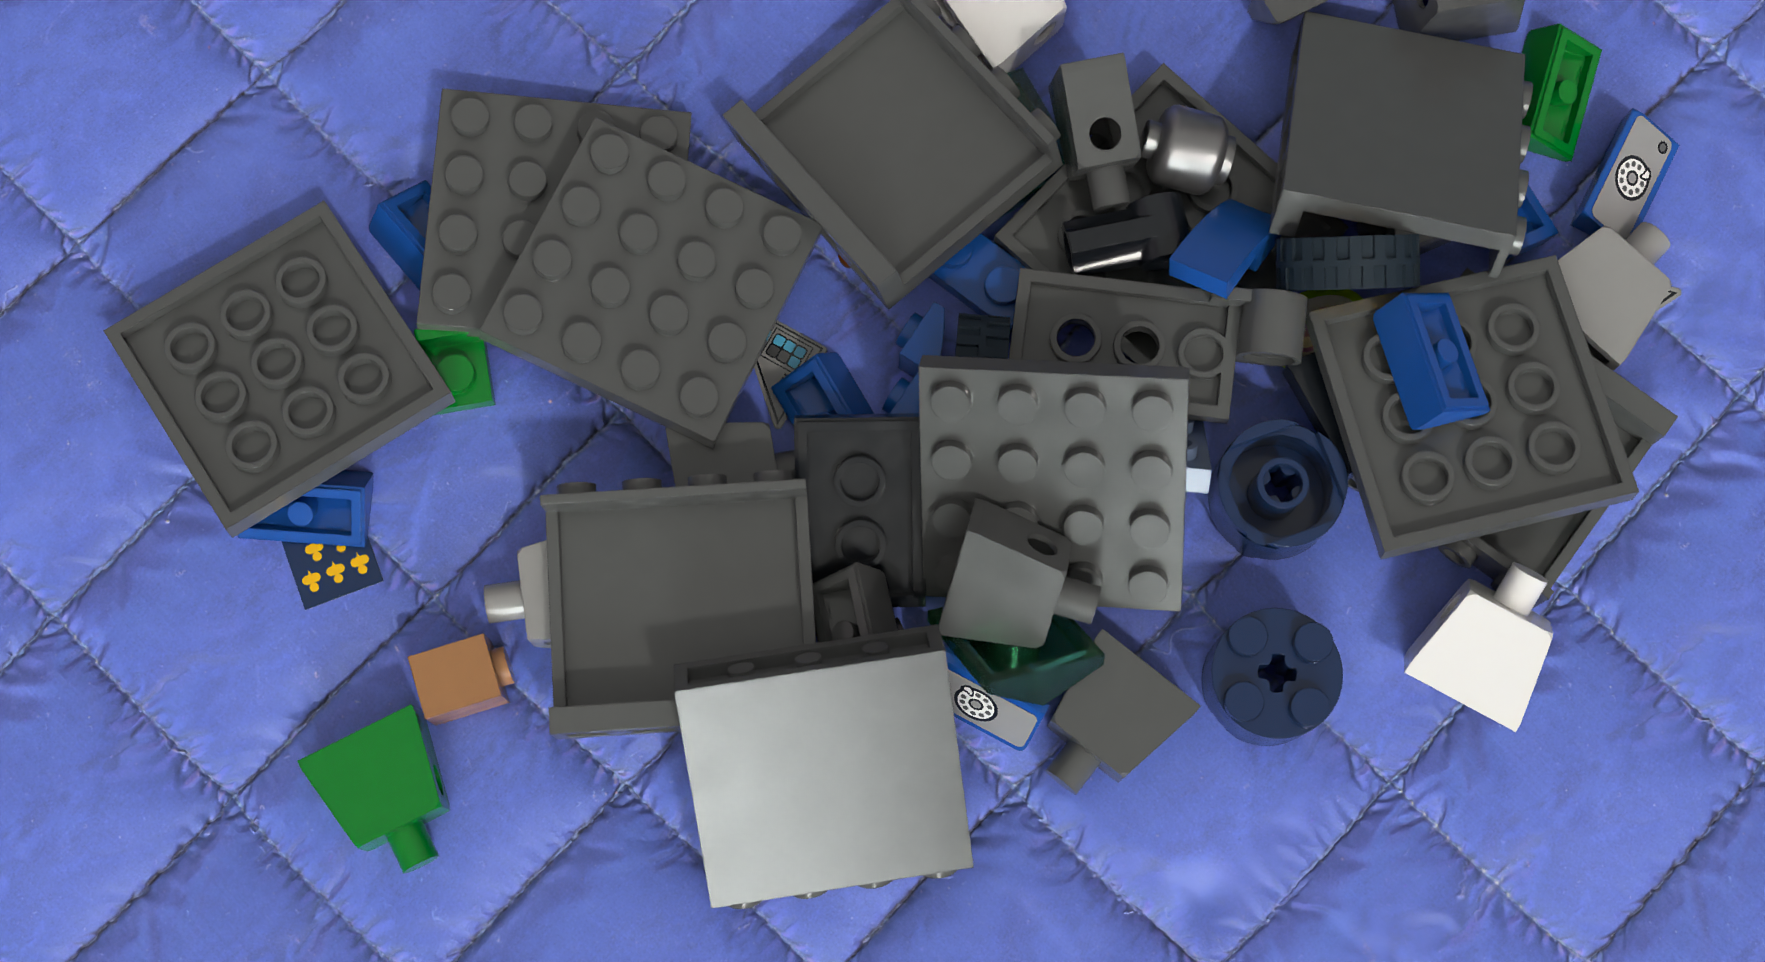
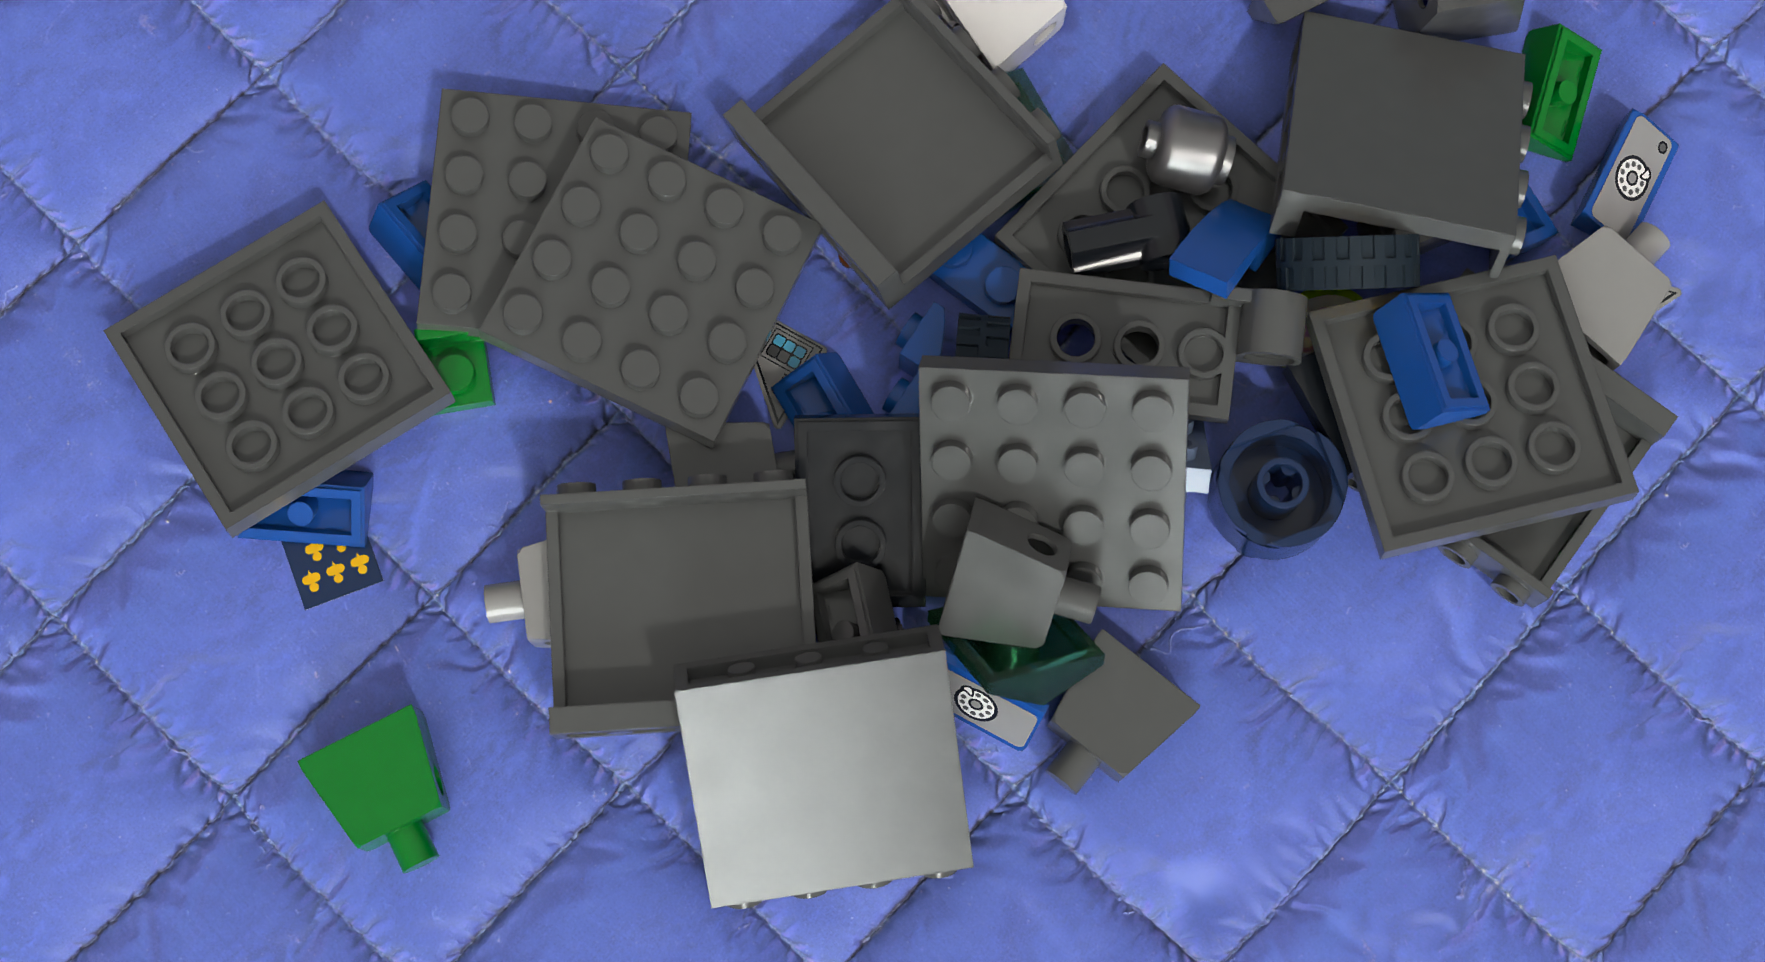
medium nougat brick [408,633,515,726] -> none
dark grey torso [1048,52,1141,211] -> none
dark blue brick [1201,608,1343,746] -> none
white torso [1404,562,1553,732] -> none

